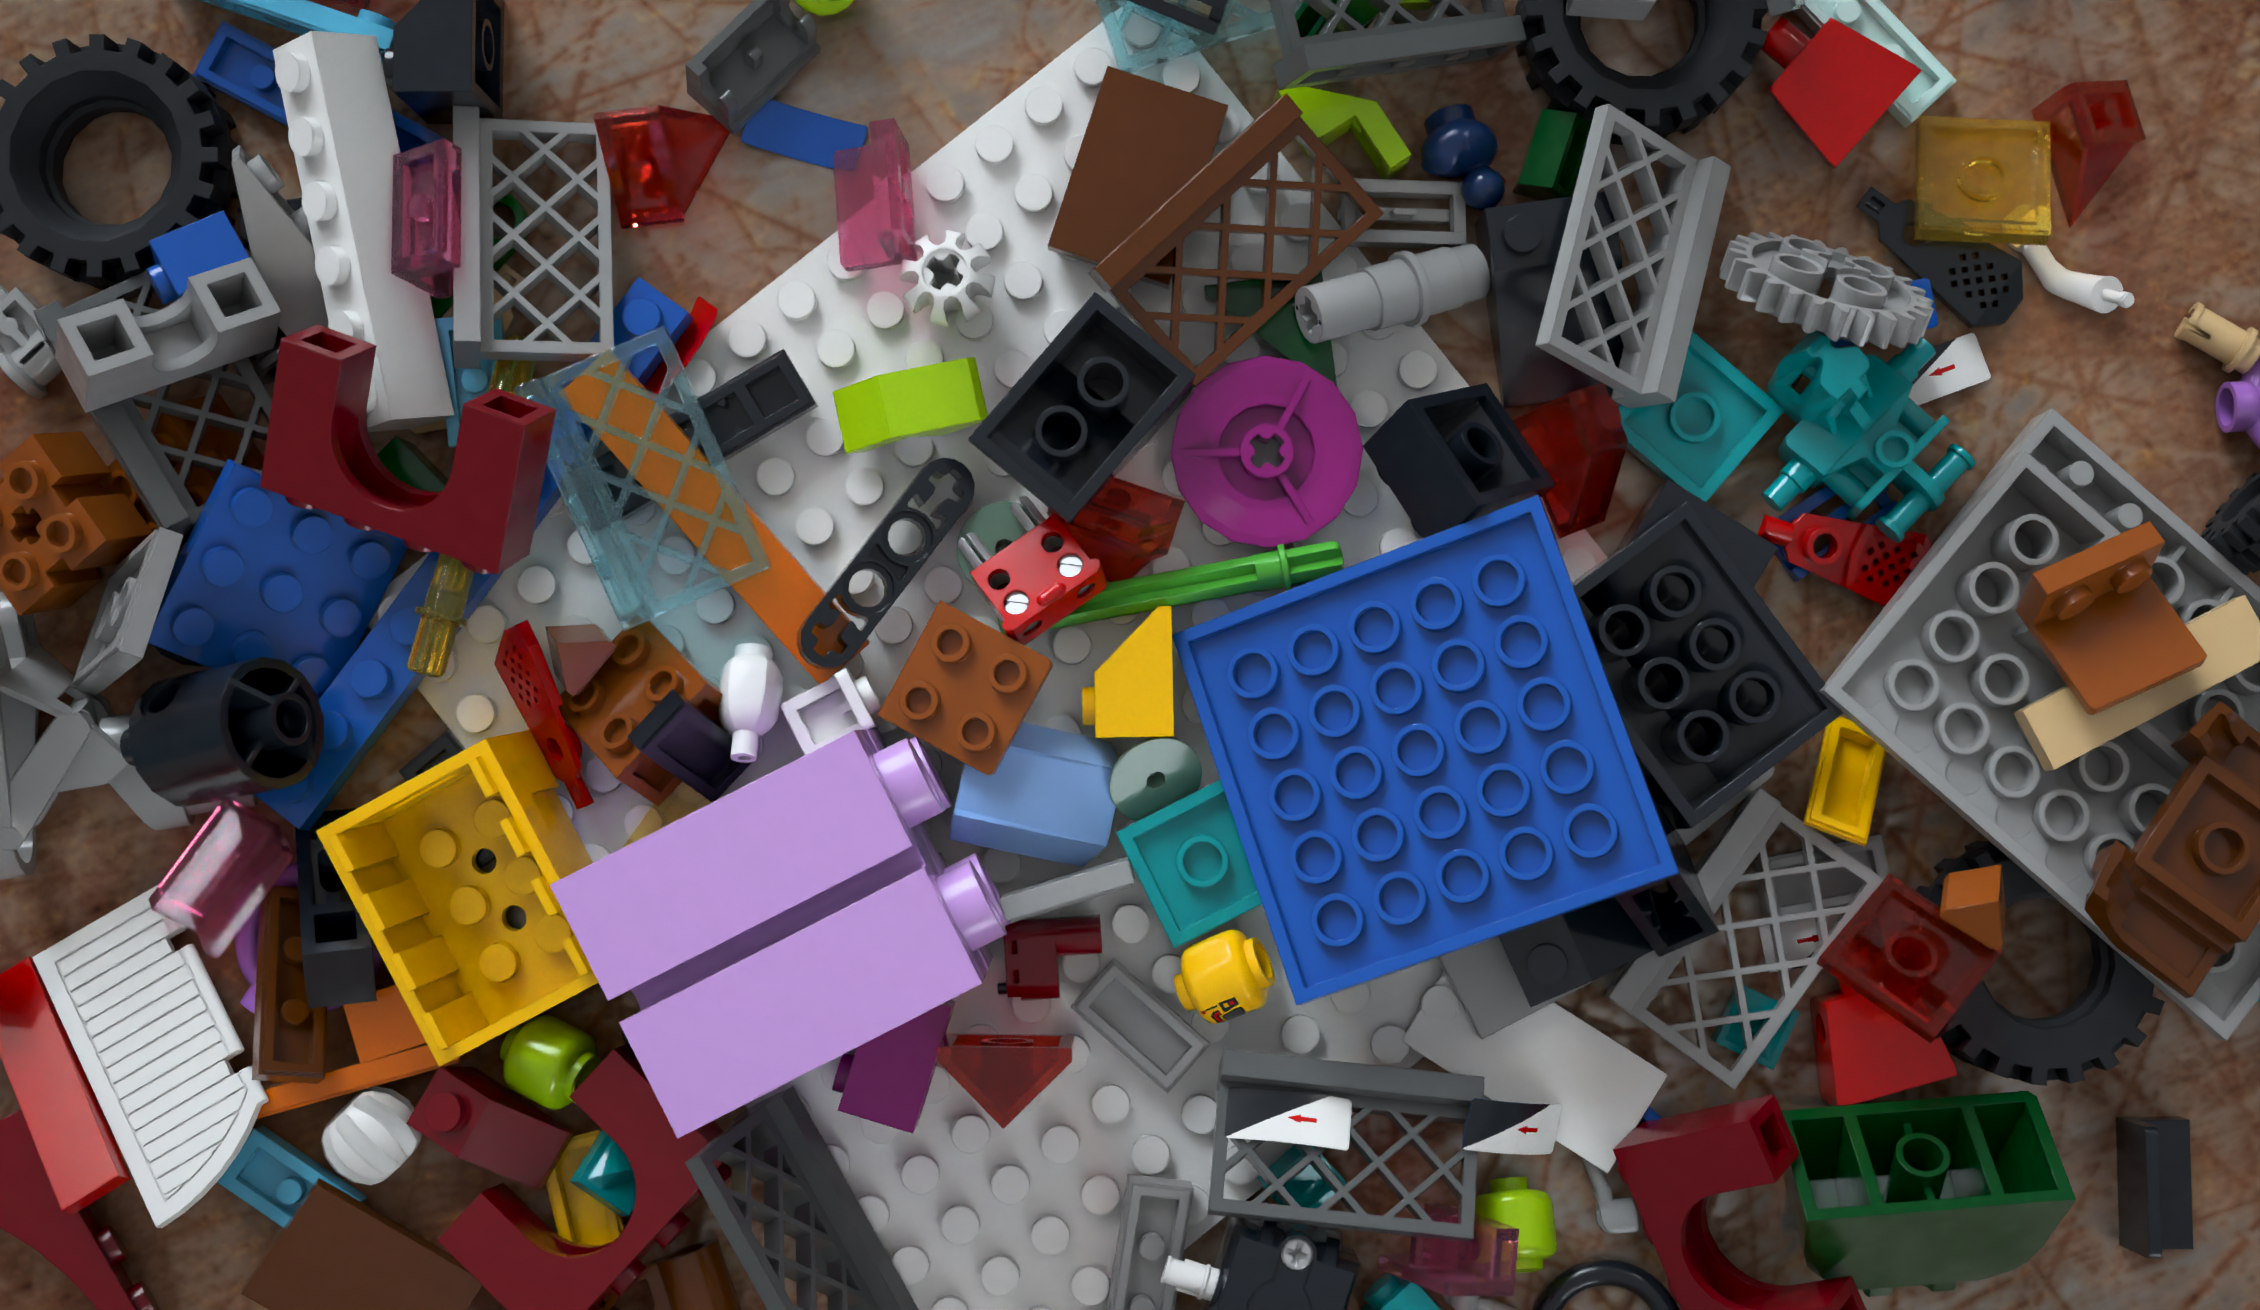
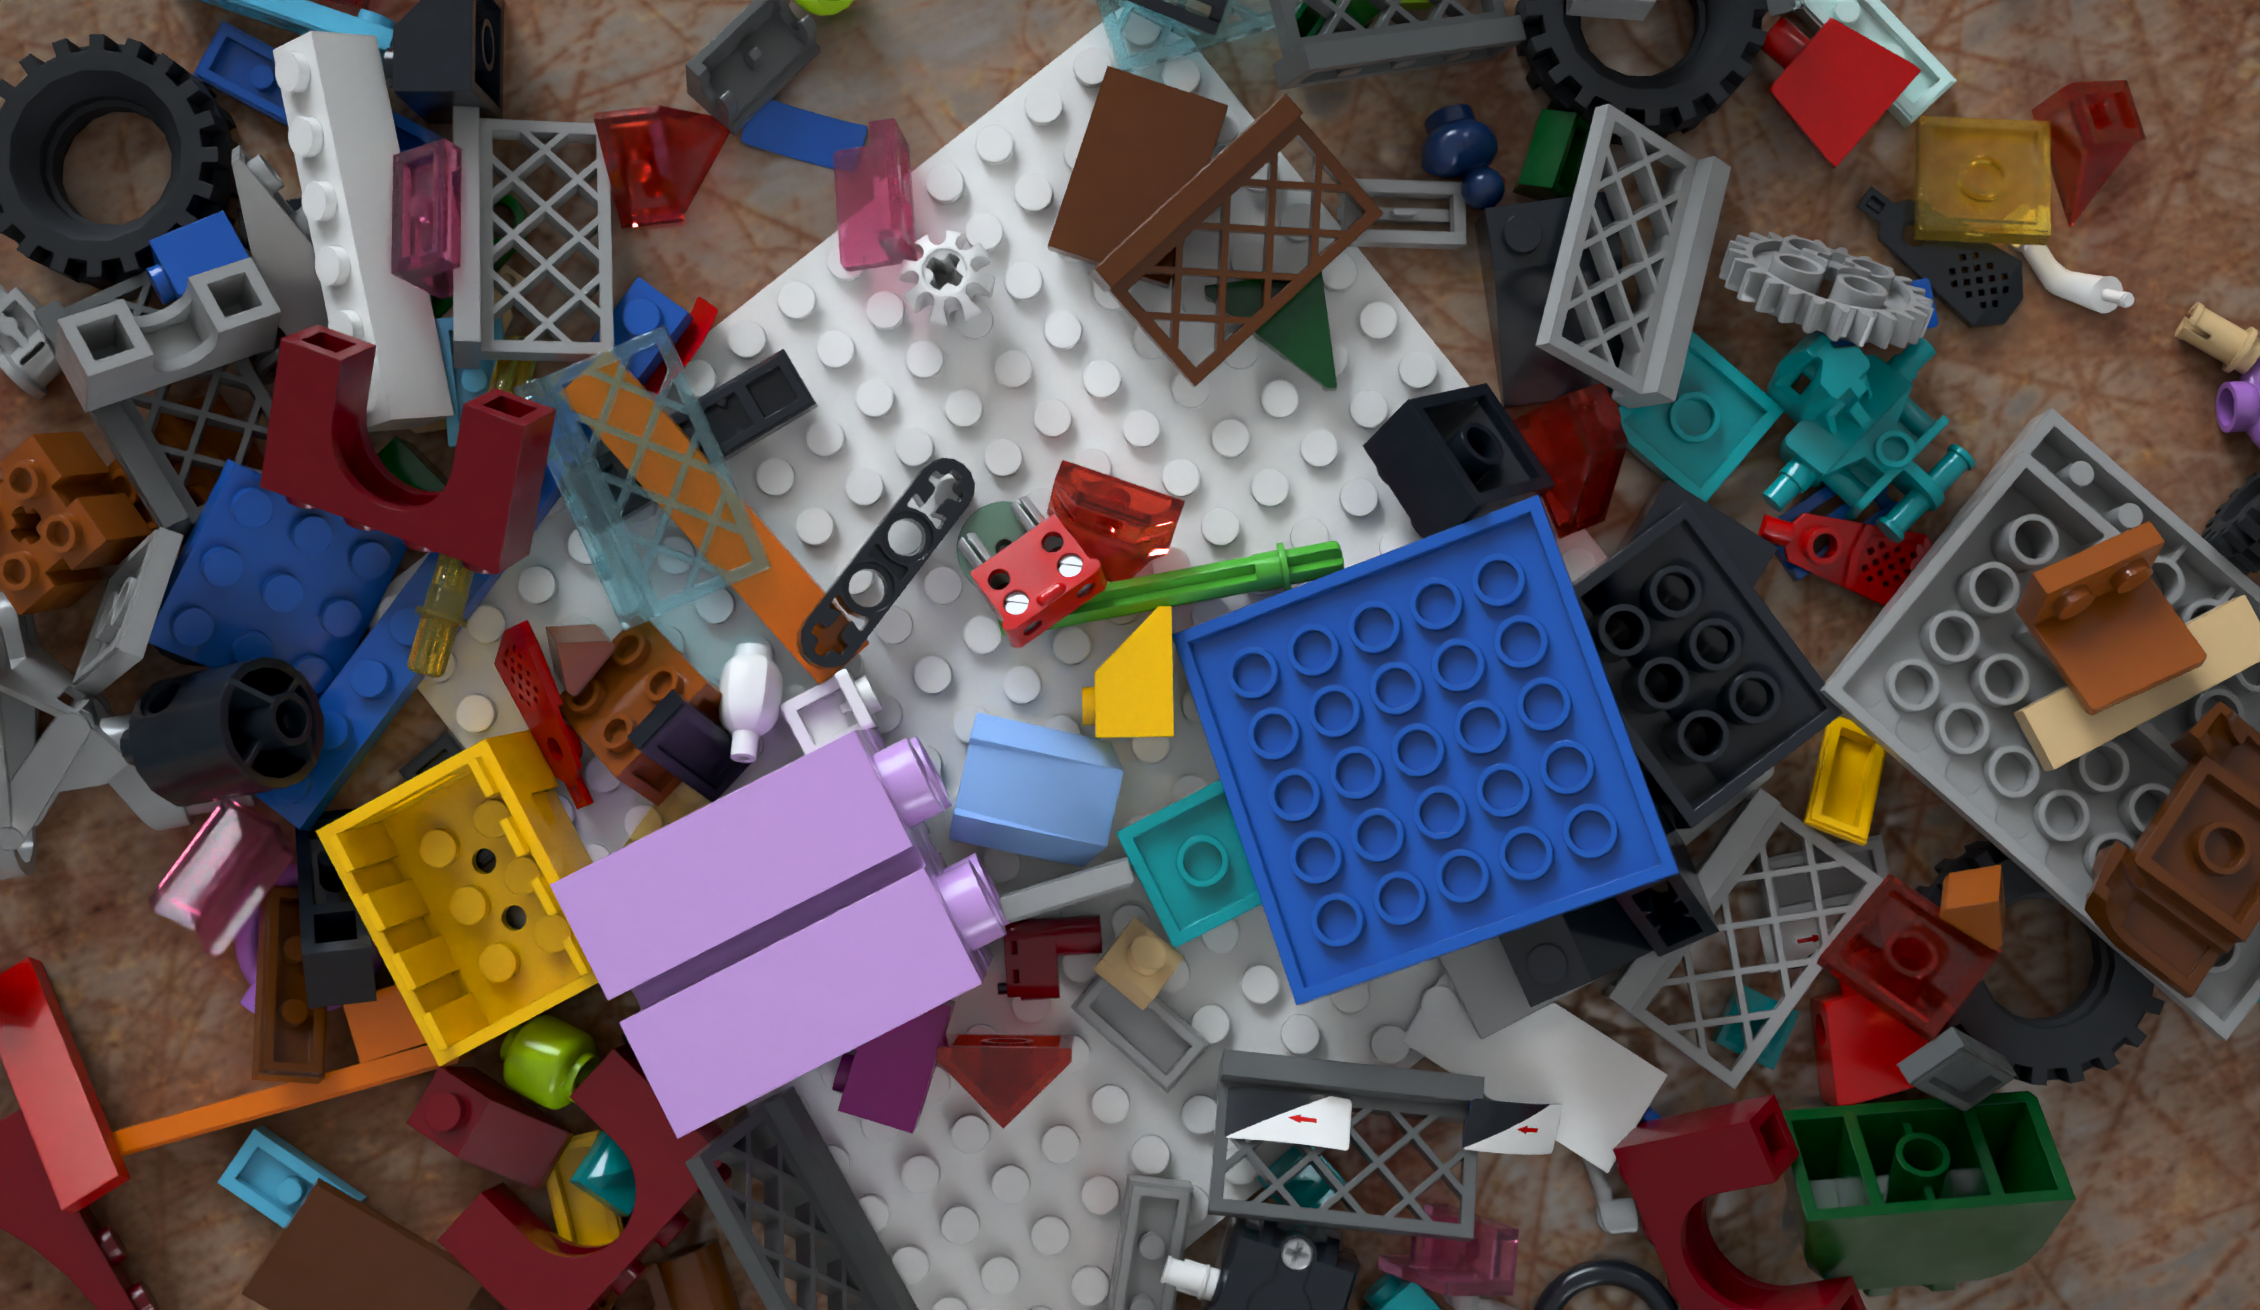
white piece [32,883,269,1229] -> none
white piece [321,1086,422,1185] -> none
lime slope [832,357,988,454] -> none
dark orange bracket [878,600,1053,776] -> none
black slope [968,292,1196,524] -> none
sand green piece [1109,737,1202,821] -> none
magenta piece [1170,356,1363,548] -> none
yellow head [1174,930,1275,1024] -> none
lime slope [1275,86,1412,179] -> none
light grey piece [1295,243,1490,344] -> none
lime head [1473,1177,1558,1274] -> none
white sticker [1908,333,1991,406] -> none
black panel [2116,1116,2193,1258] -> none
none -> tan plate [1093,917,1185,1011]
none -> dark grey tile [1897,1027,2017,1111]

